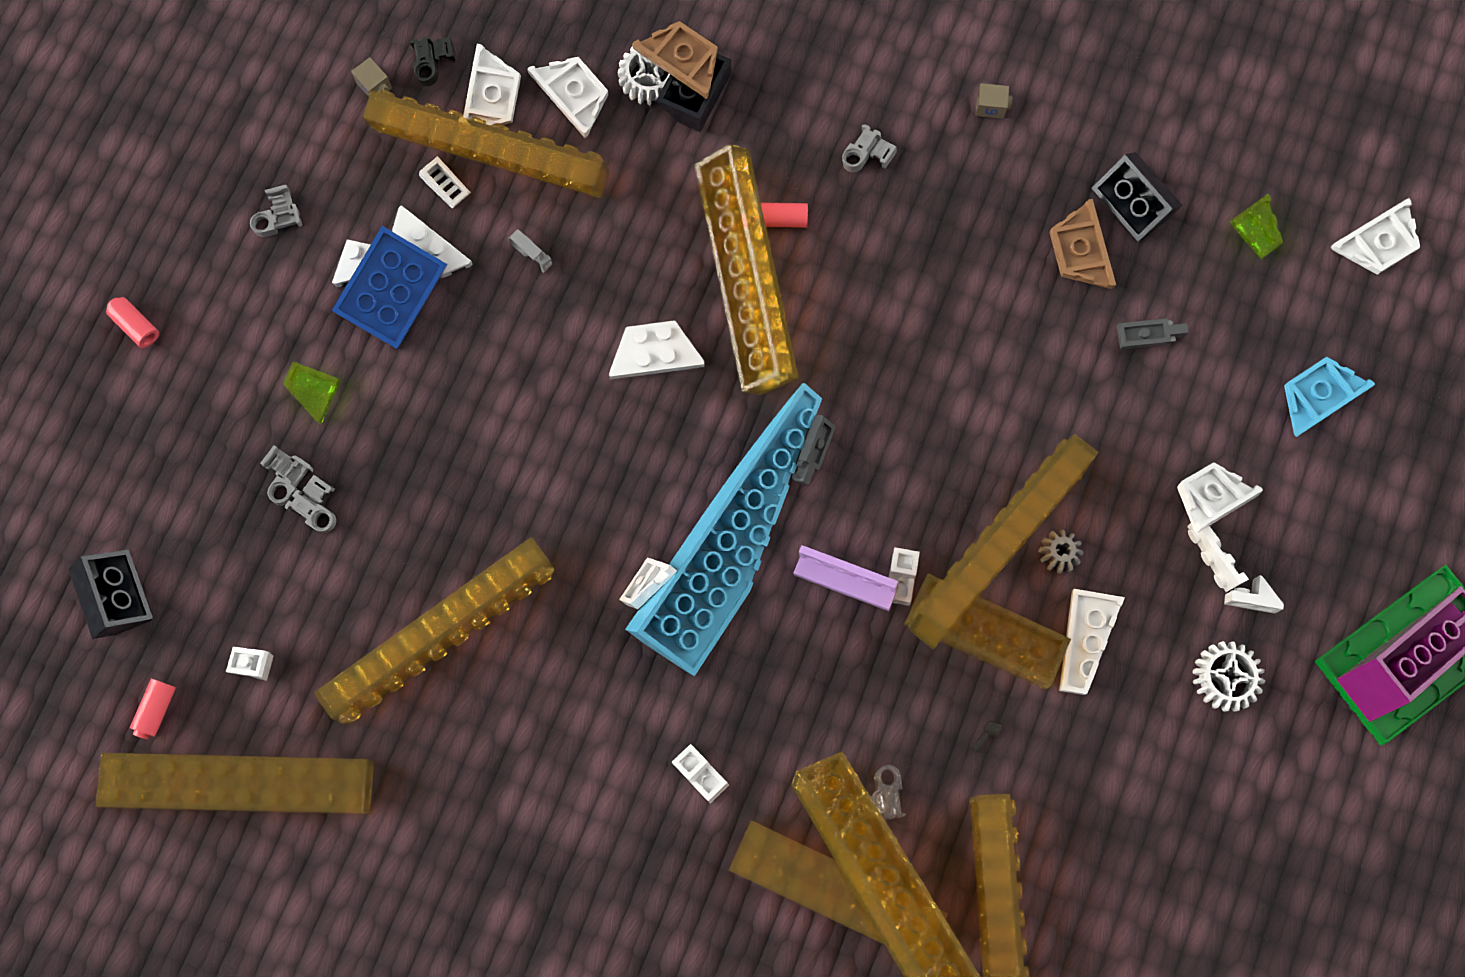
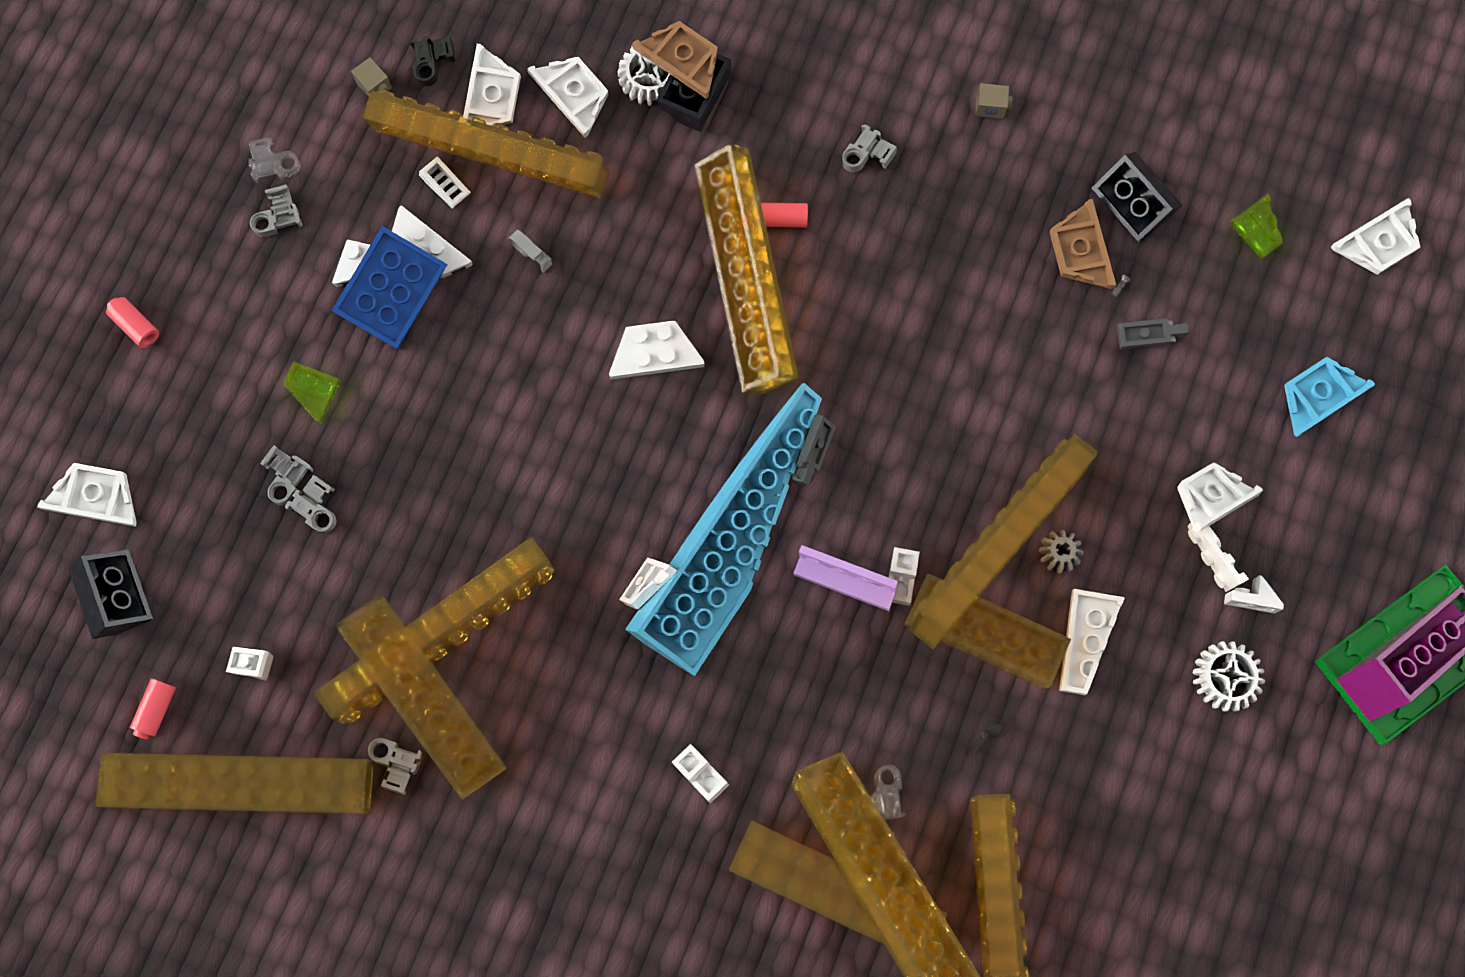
none -> white wing [37,463,136,527]
none -> clear piece [248,137,301,183]
none -> clear yellow brick [337,593,507,800]
none -> light grey piece [368,738,423,795]
none -> clear piece [1111,275,1131,297]

